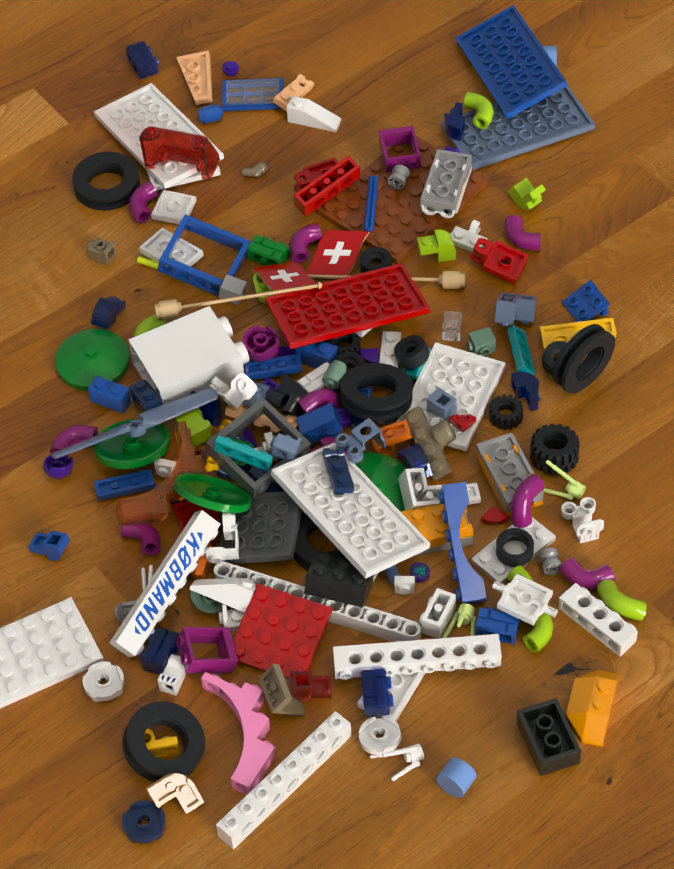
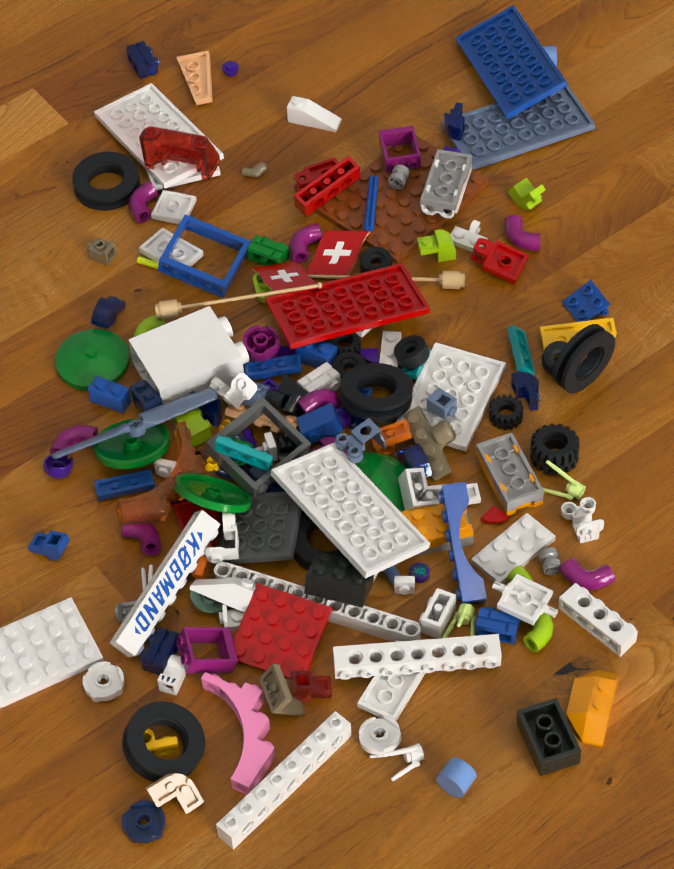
blue brick [198,104,224,124] -> none
light grey panel [218,275,247,306] -> none
clear piece [222,78,283,111] -> none
sand blue brick [270,433,302,462] -> none
light nougat plate [273,74,315,111] -> none
sand green brick [322,360,347,389] -> none
dark blue plate [322,447,354,494] -> none
clear blue brick [361,668,394,717] -> none
clear brick [442,311,463,341] -> none
red tile [449,414,476,432] -> none
lime cylinder [464,91,494,129] -> none
sand green brick [466,327,496,356] -> none
sand blue brick [495,292,537,326] -> none
black tyre [496,528,534,567] -> none
magenta cylinder [511,474,544,528] -> none
lime cylinder [597,580,647,621] -> none

